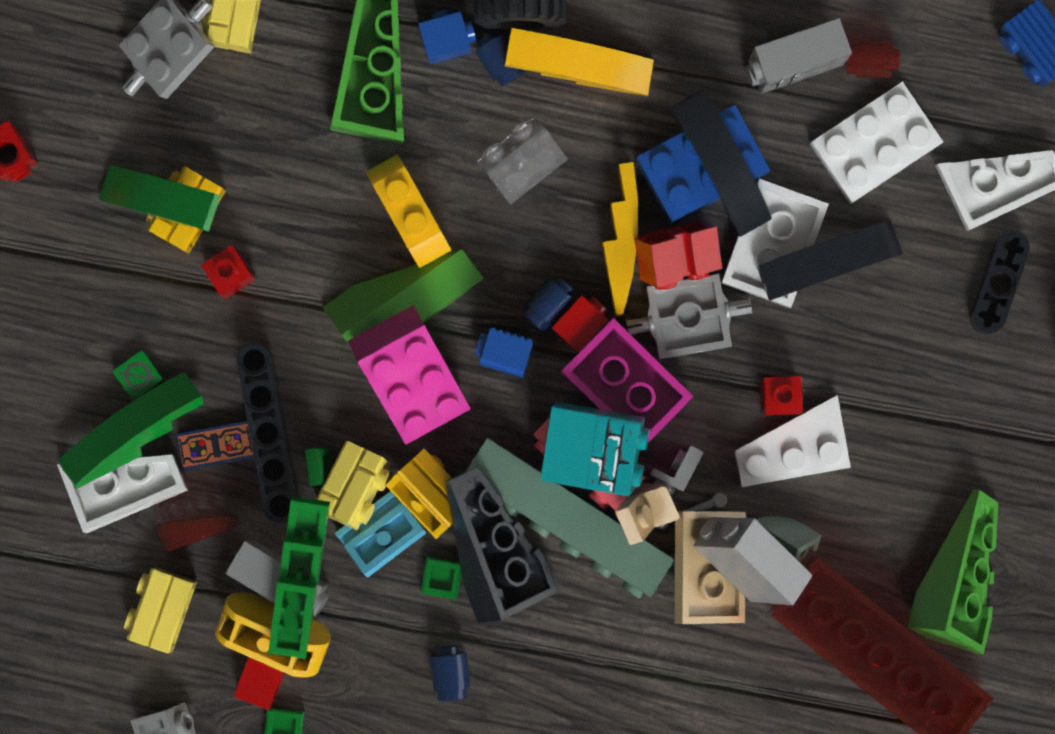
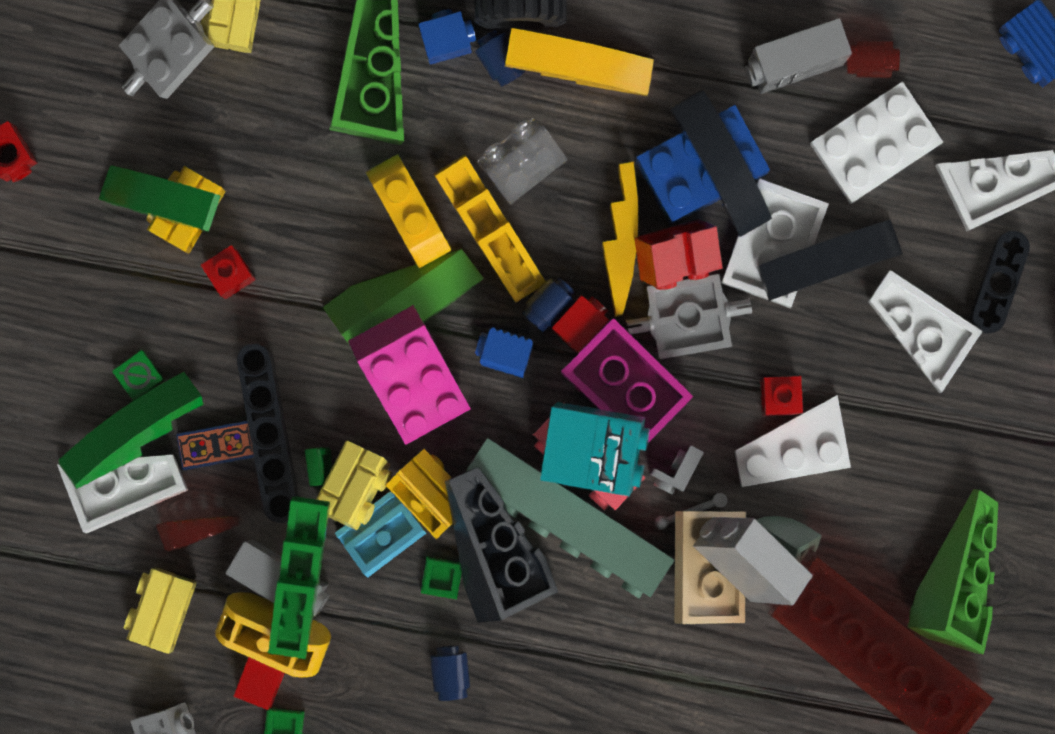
tan slope [615,483,680,545] -> none
none -> yellow slope [434,155,545,303]
none -> white wing [868,270,982,393]

